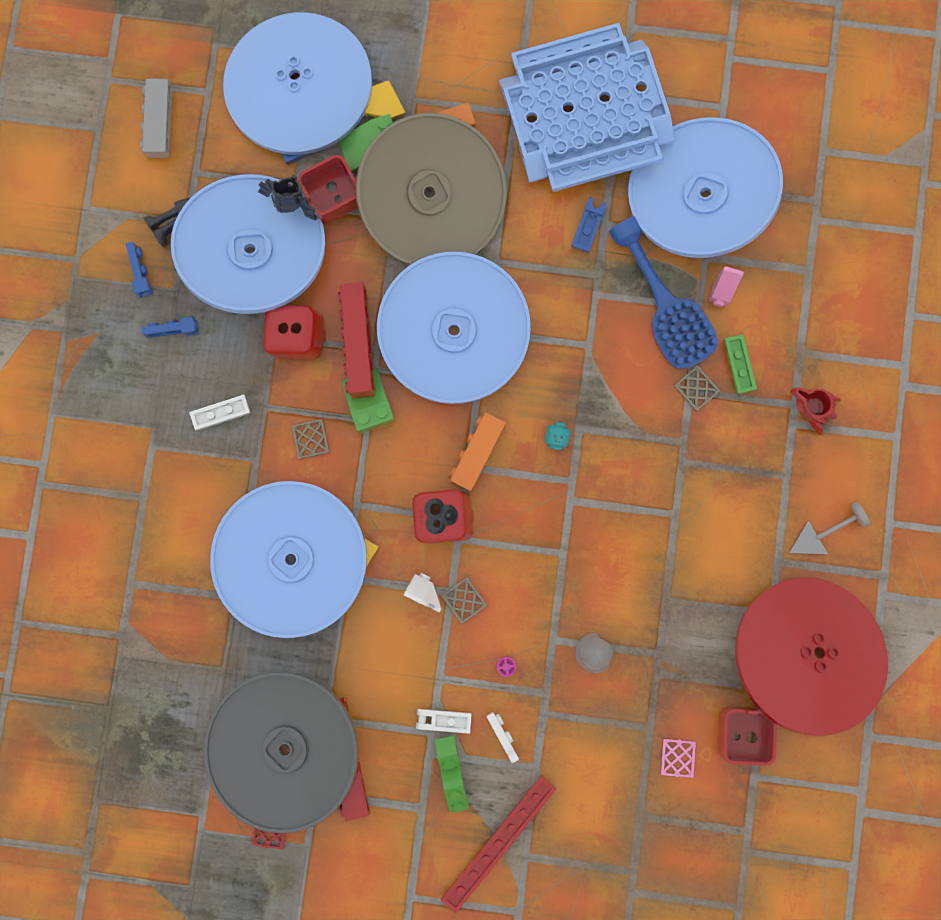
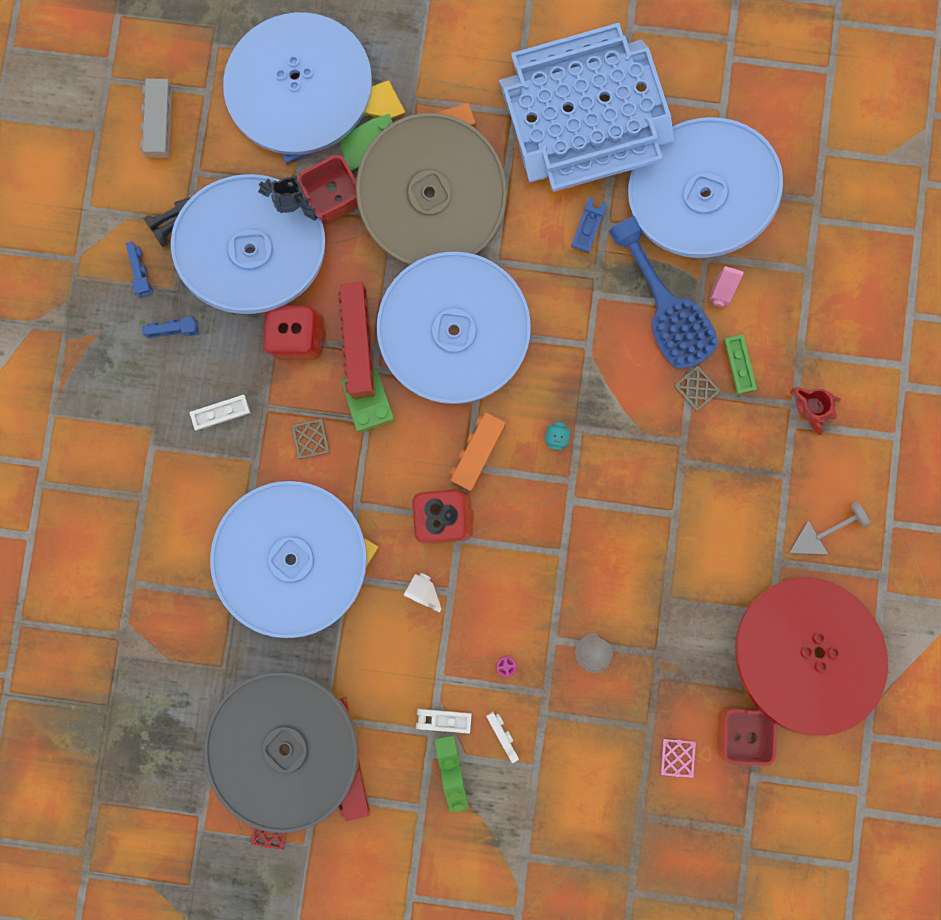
red plate [441,775,556,913] -> none
dark tan window [442,577,487,624] -> none

